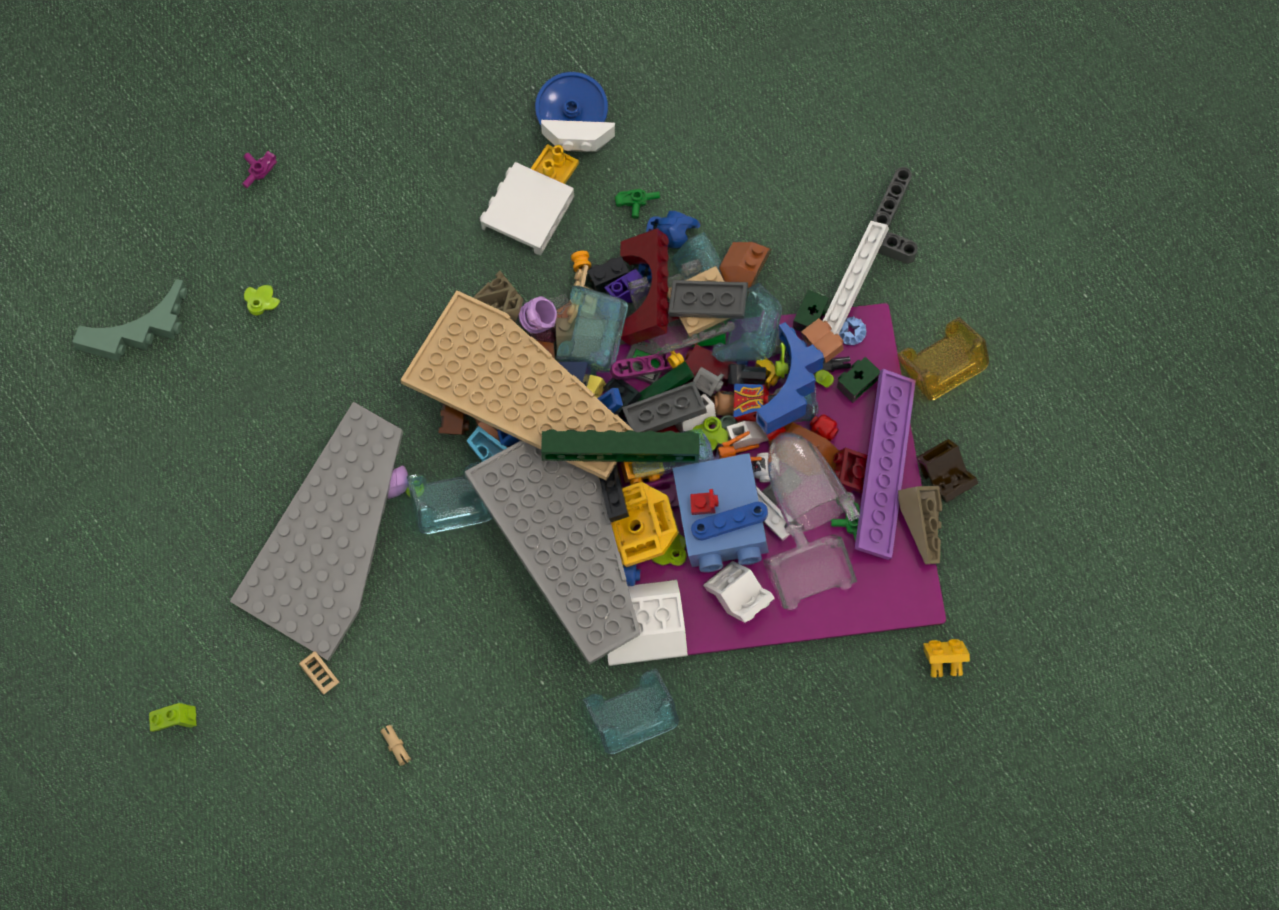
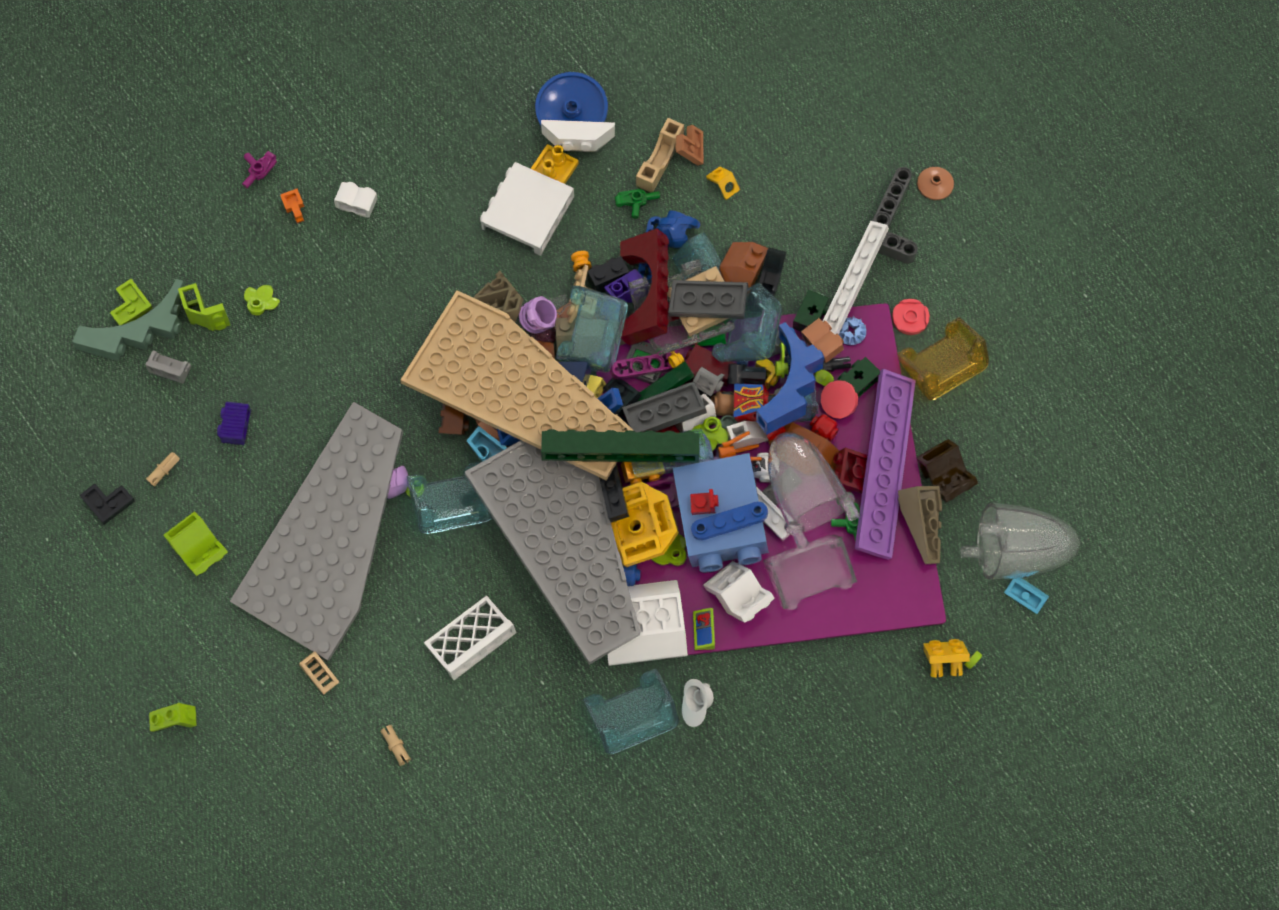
none -> black plate [79,484,135,525]
none -> lime plate [110,279,153,326]
none -> light grey hinge [145,350,192,384]
none -> tan axle [146,452,180,487]
none -> lime piece [163,511,228,576]
none -> lime piece [178,283,230,331]
none -> dark purple brick [217,402,251,445]
none -> orange plate [280,189,304,223]
none -> white brick [334,182,377,217]
none -> white fence [424,596,516,680]
none -> tan arch [636,118,684,192]
none -> nougat plate [675,125,704,166]
none -> white piece [682,679,714,727]
none -> slope [693,608,715,650]
none -> yellow bracket [706,167,740,200]
none -> black arch [750,247,787,316]
none -> coral tile [821,380,858,419]
none -> coral tile [892,299,930,335]
none -> nougat dish [917,167,954,200]
none -> clear windscreen [960,503,1081,580]
none -> lime tile [964,650,982,669]
none -> medium azure slope [1004,575,1049,614]

